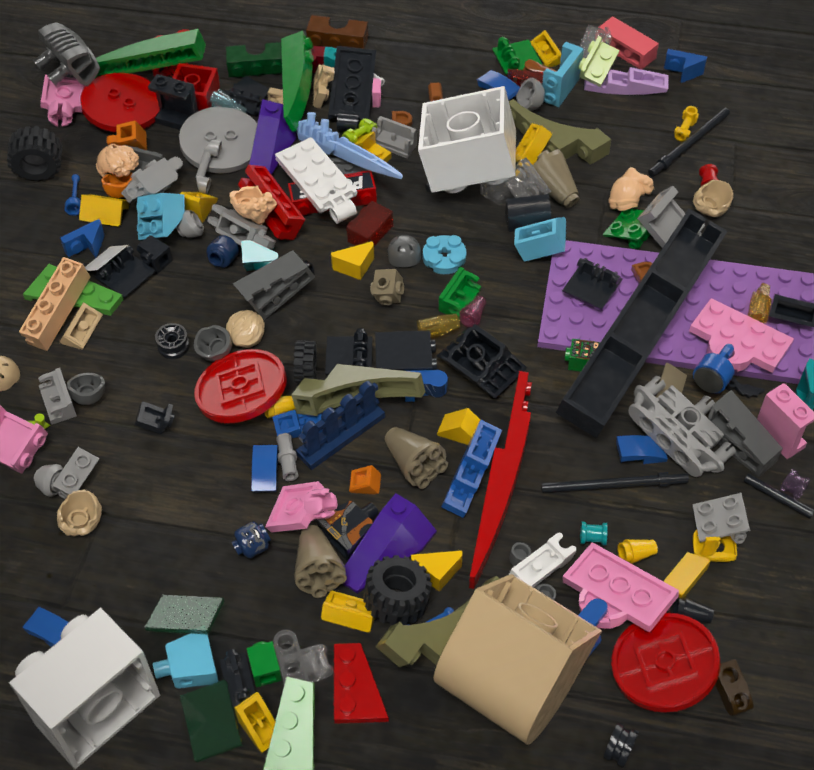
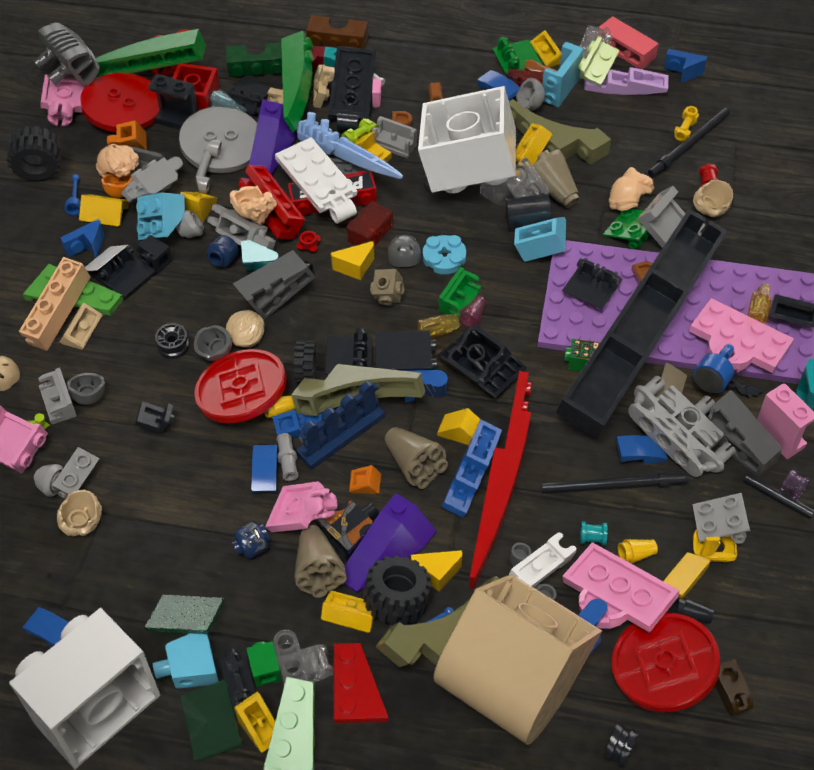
none -> red plate [297,231,321,252]

